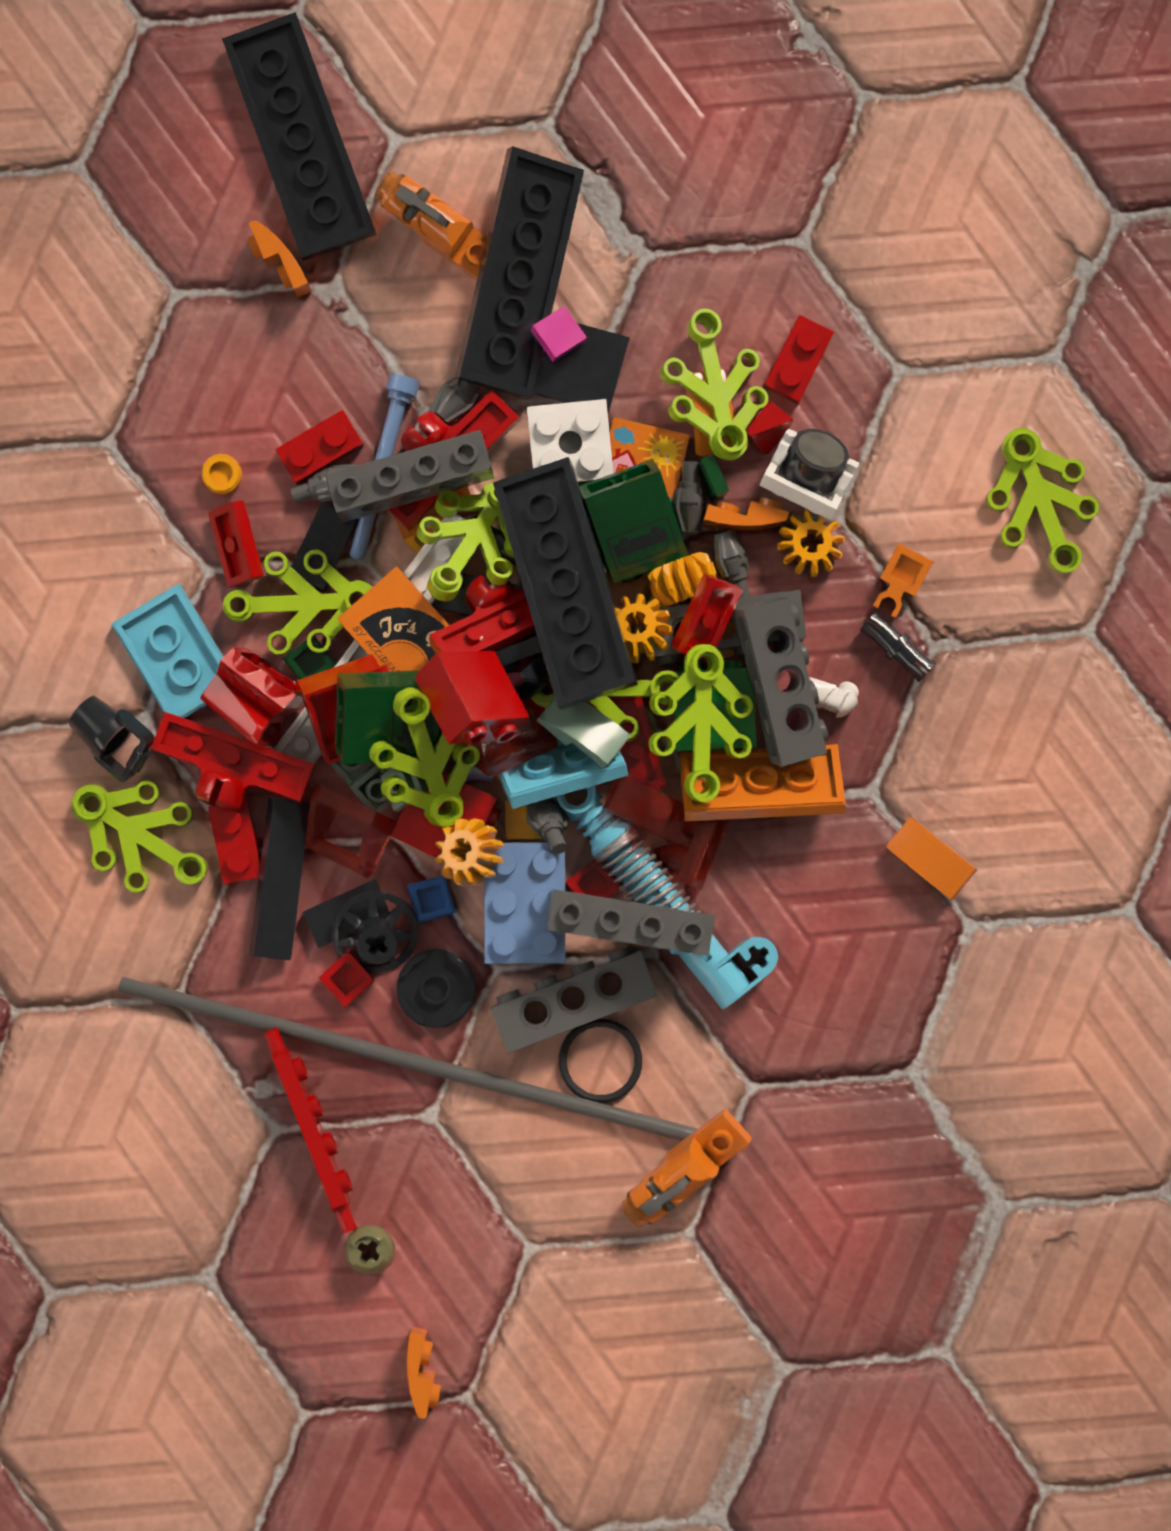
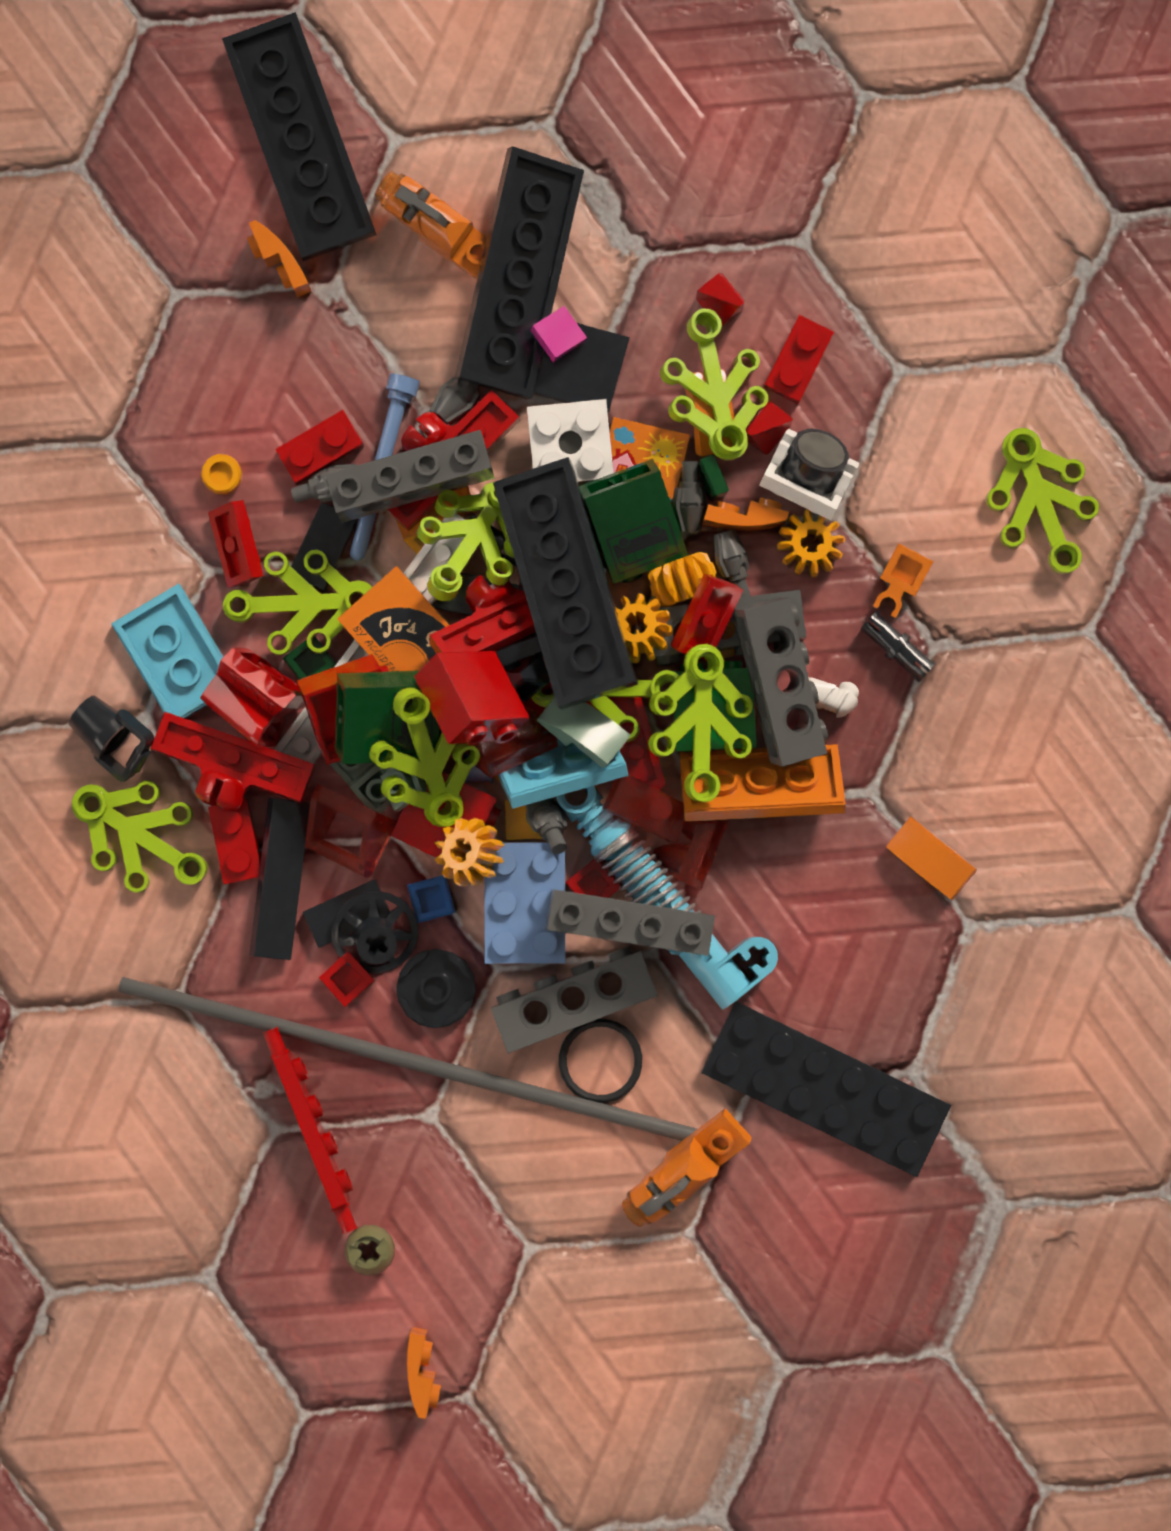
none -> red slope [696,272,745,327]
none -> black plate [701,1001,952,1177]

